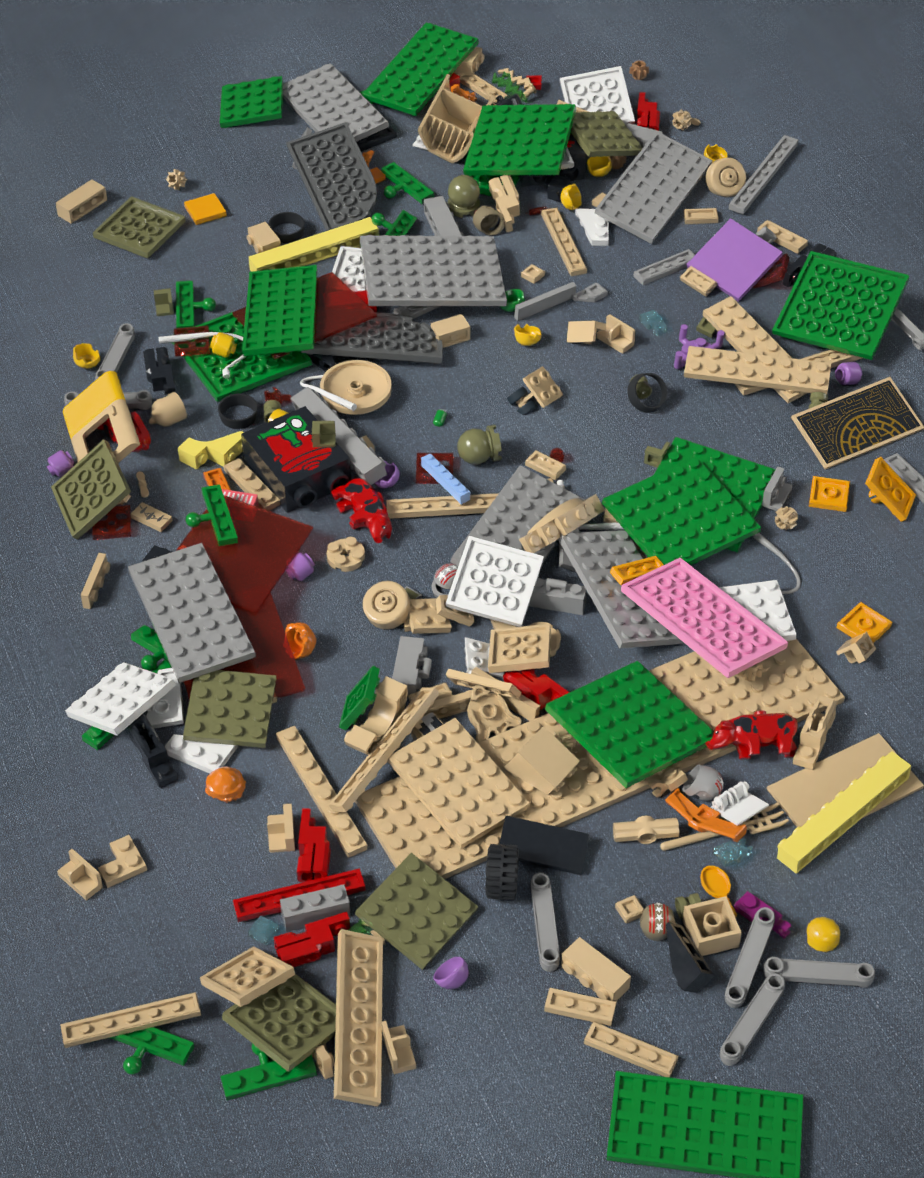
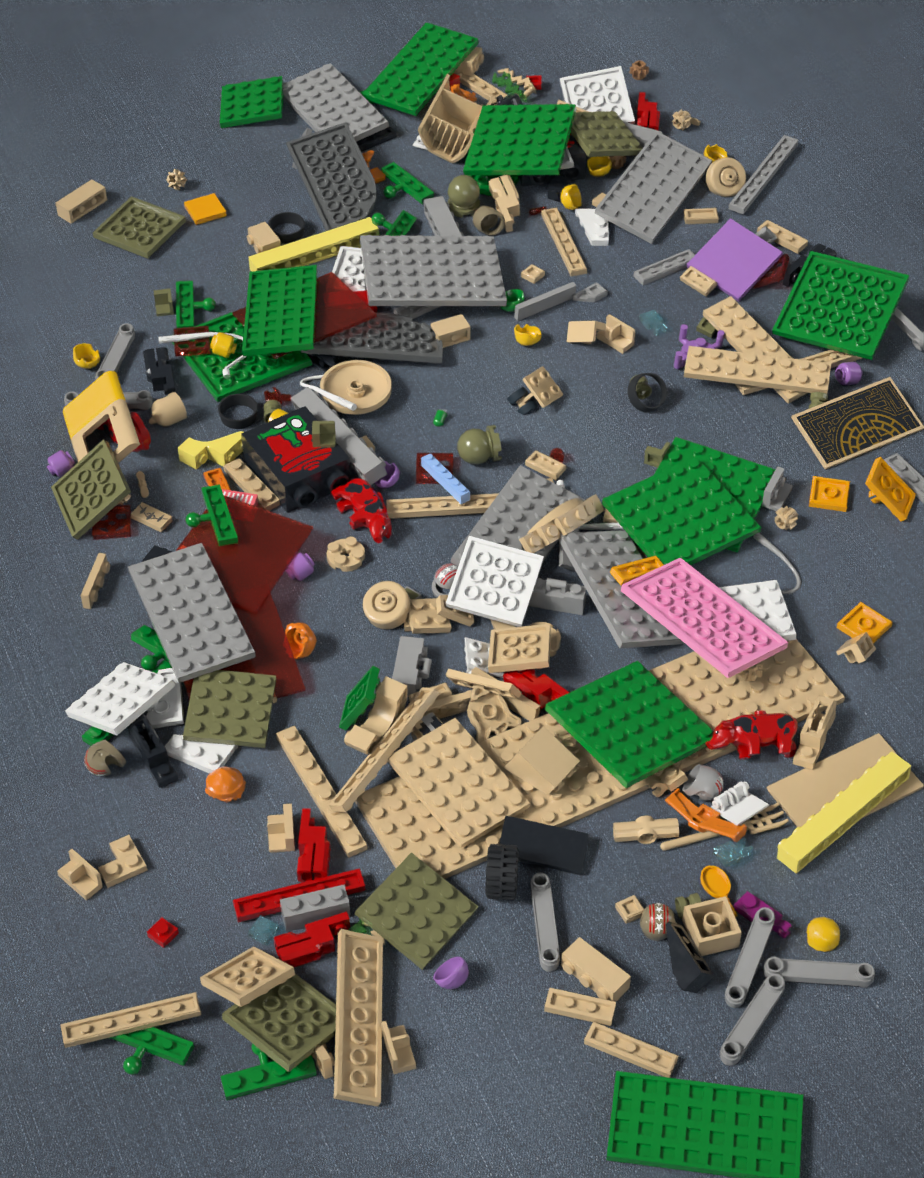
none -> dark tan helmet [84,740,126,776]
none -> red plate [147,917,179,948]

